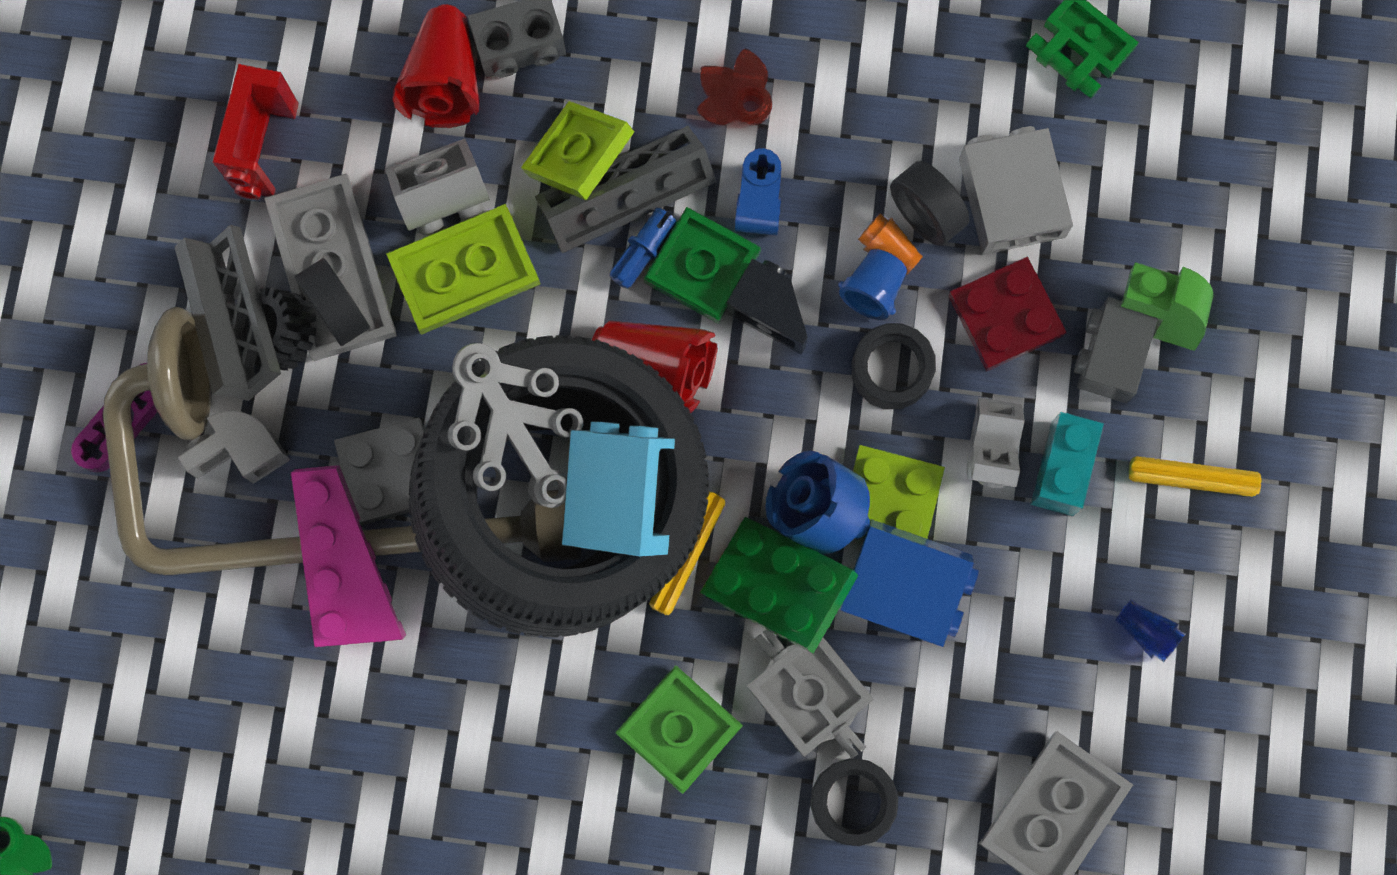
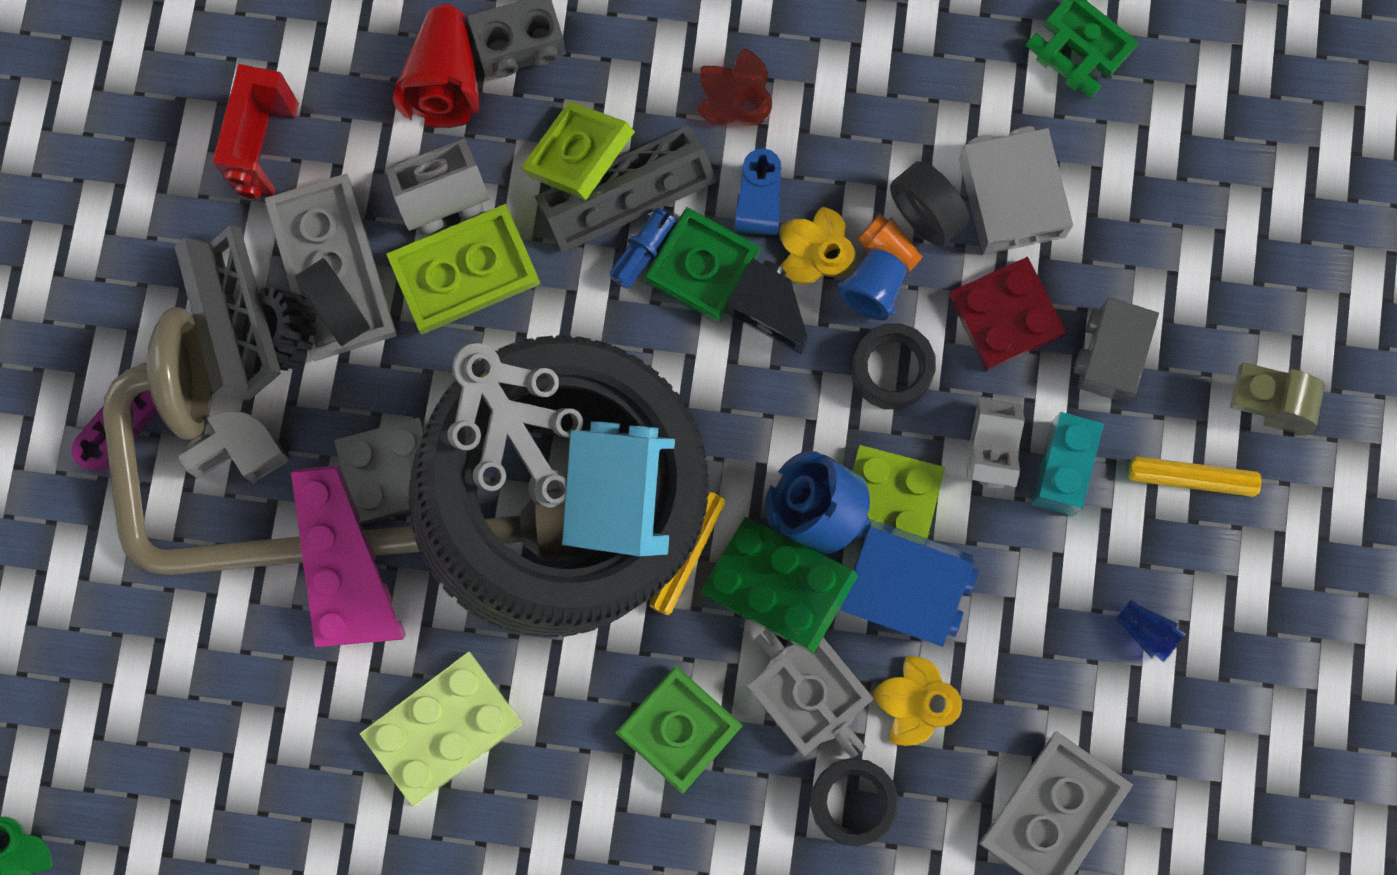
red cone [592,321,718,413] -> none
bright green brick [1121,262,1213,351] -> none
none -> yellowish green plate [360,652,523,807]
none -> yellow plate [778,207,856,285]
none -> yellow plate [872,656,962,746]
none -> olive brick [1230,362,1325,436]

